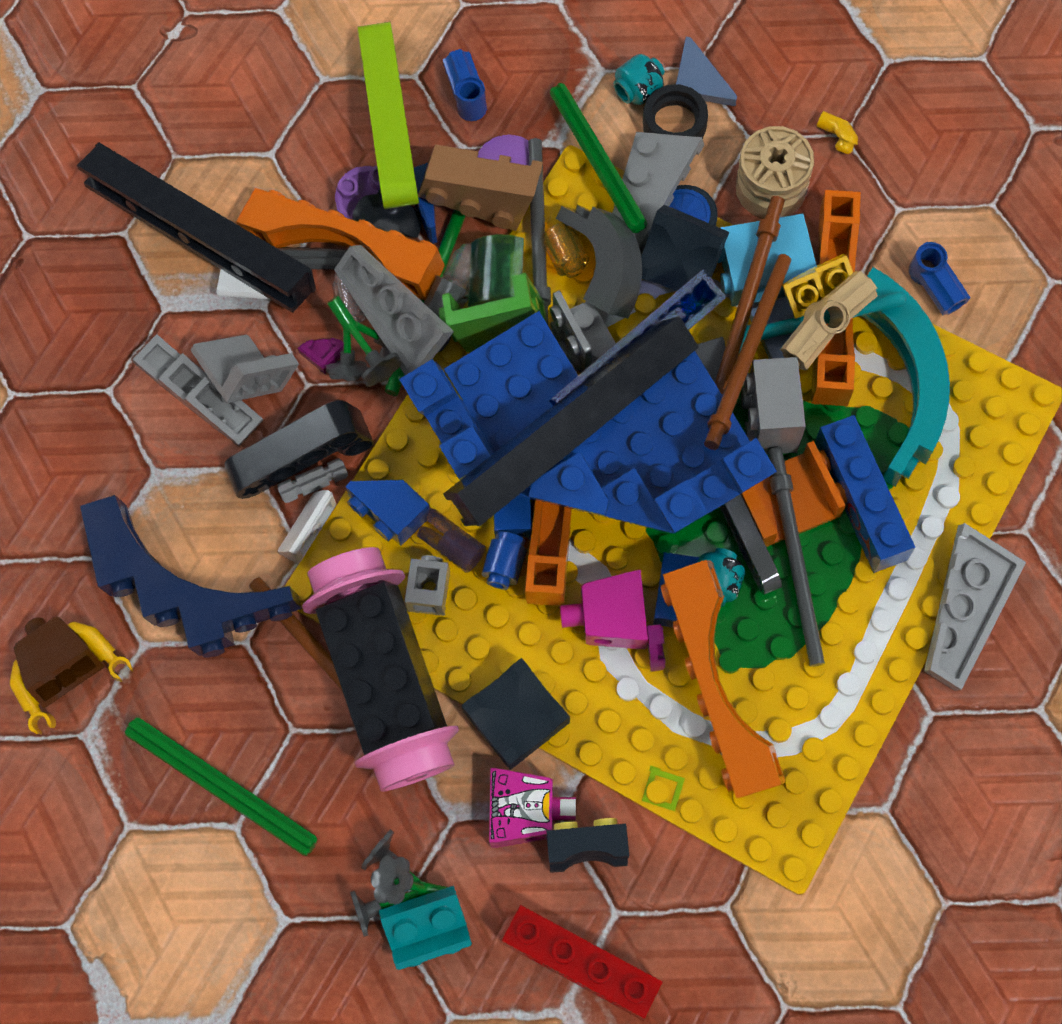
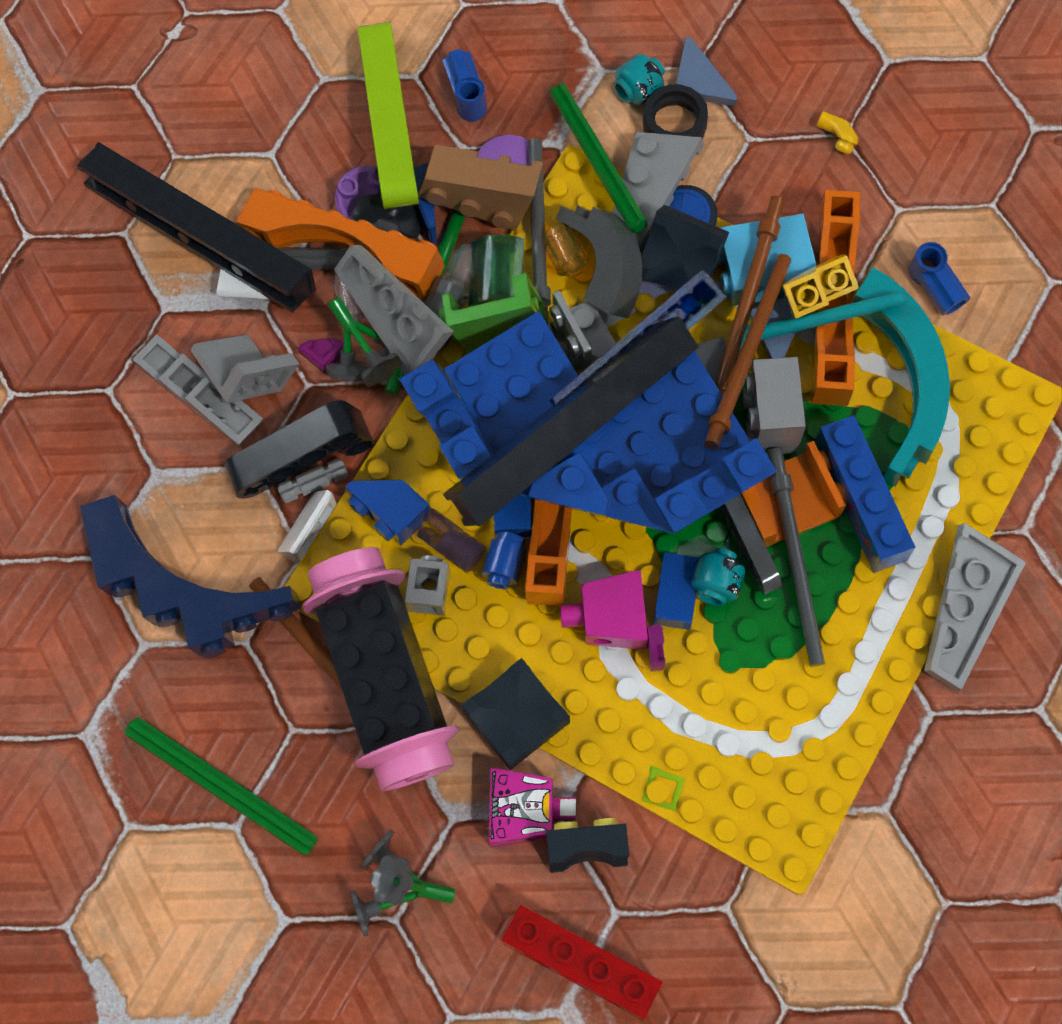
reddish brown torso [10,617,133,735] -> none
teal bracket [379,885,472,970] -> none
orange arch [661,560,786,799] -> none
tan wheel [736,126,814,219] -> none
tan piece [780,271,878,370] -> none

